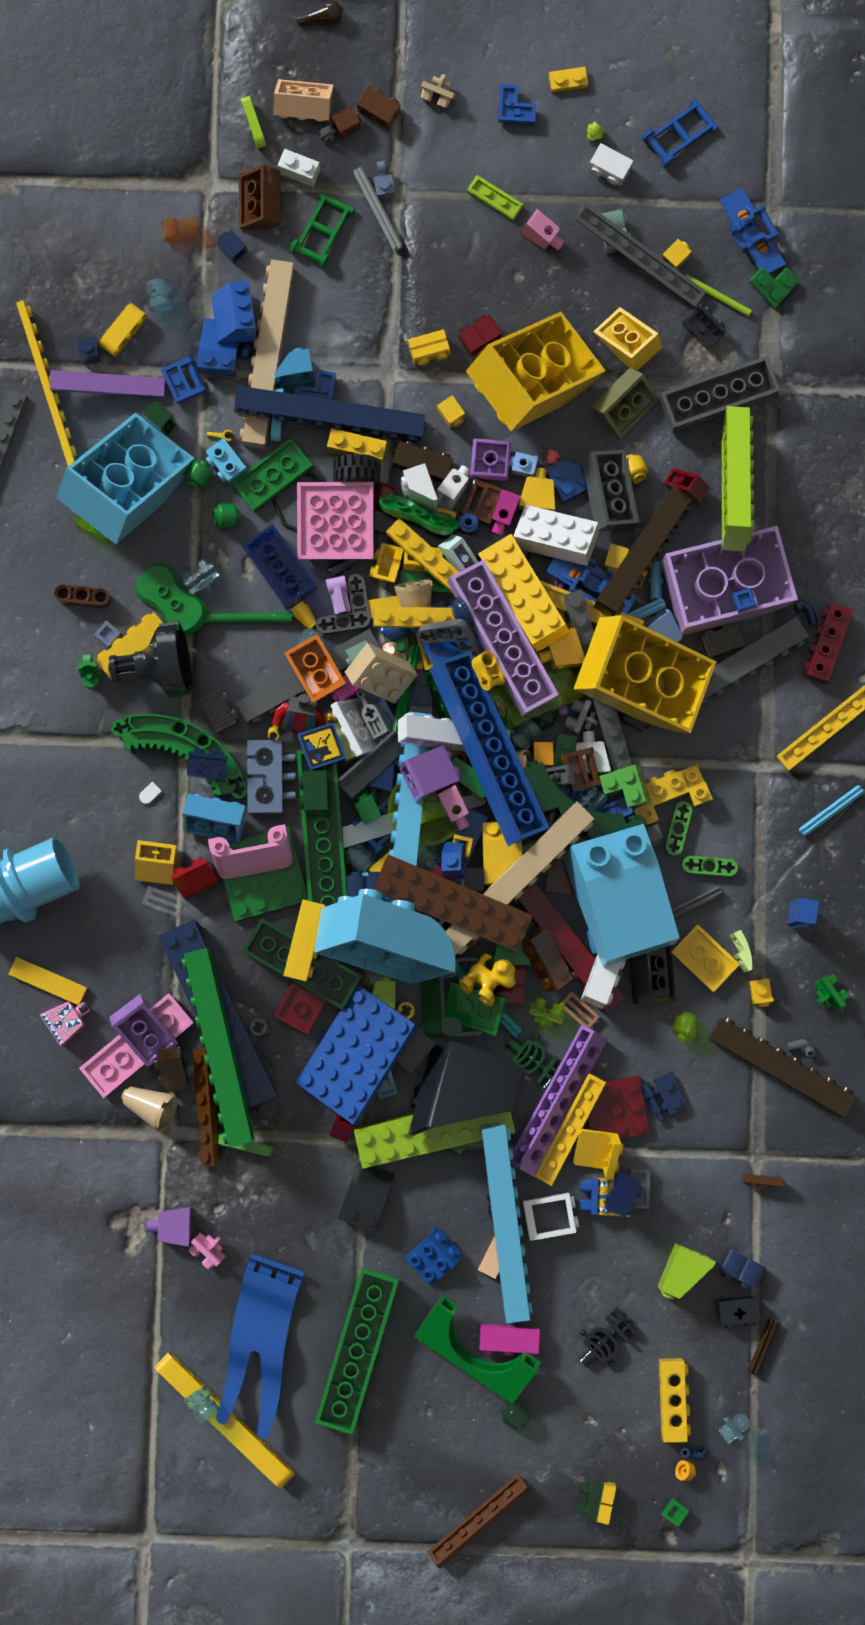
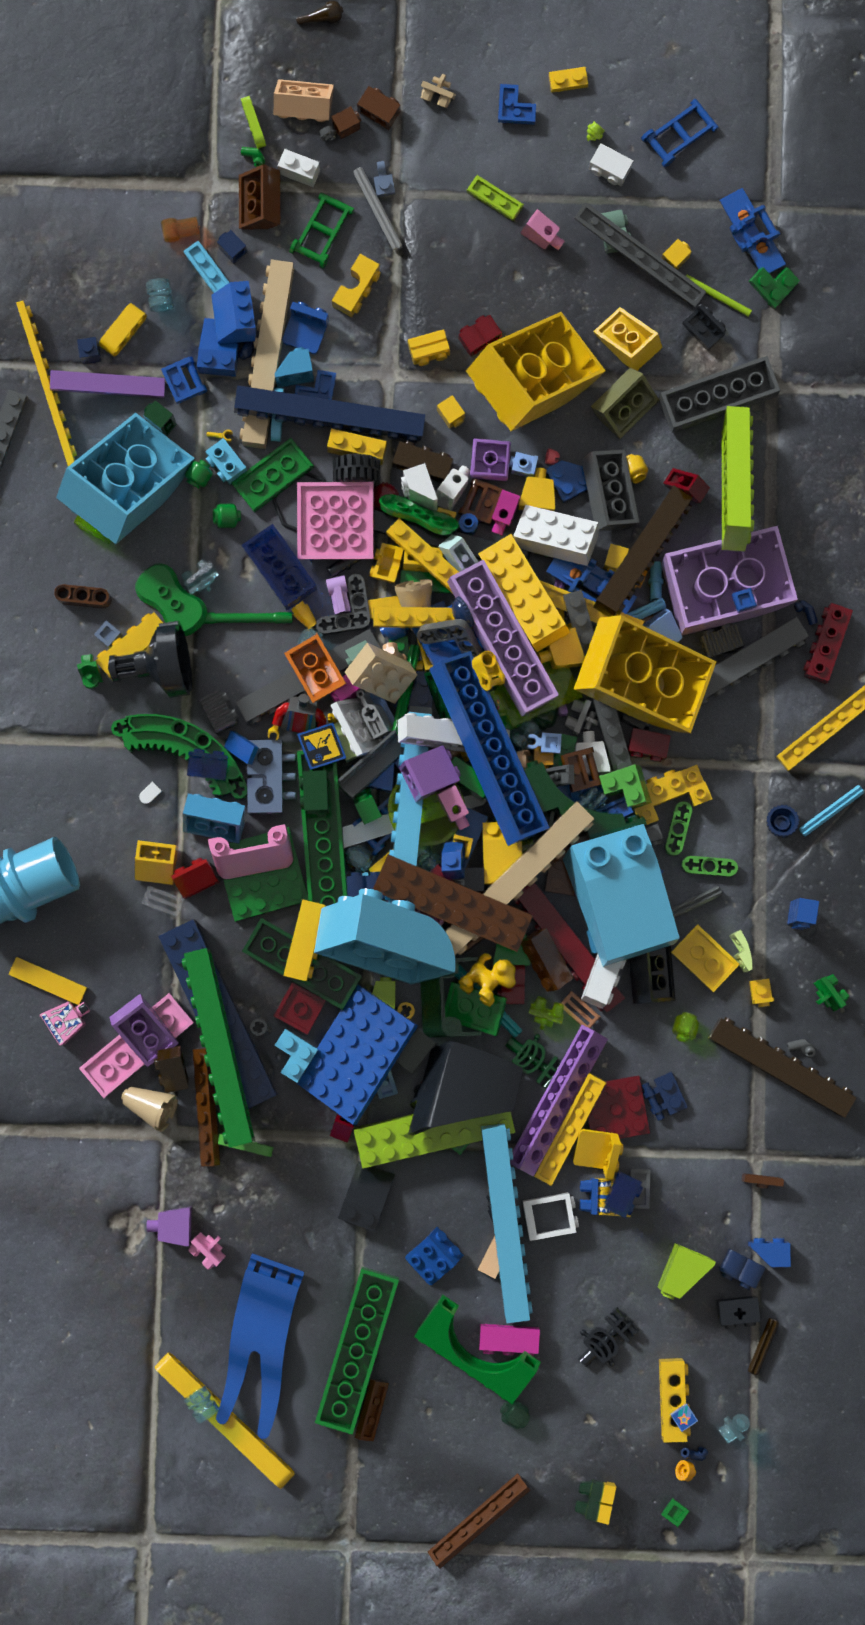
none -> medium azure tile [183,241,229,294]
none -> blue tile [224,731,259,765]
none -> green arm [241,146,265,167]
none -> medium azure brick [275,1029,318,1083]
none -> blue bracket [282,302,329,354]
none -> yellow arch [332,254,381,318]
none -> reddish brown plate [354,1379,389,1441]
none -> light blue plate [527,732,562,754]
none -> dark red brick [628,728,671,762]
none -> tile [670,1403,698,1432]
none -> blue slope [748,1238,791,1267]
none -> dark blue hat [766,805,799,838]

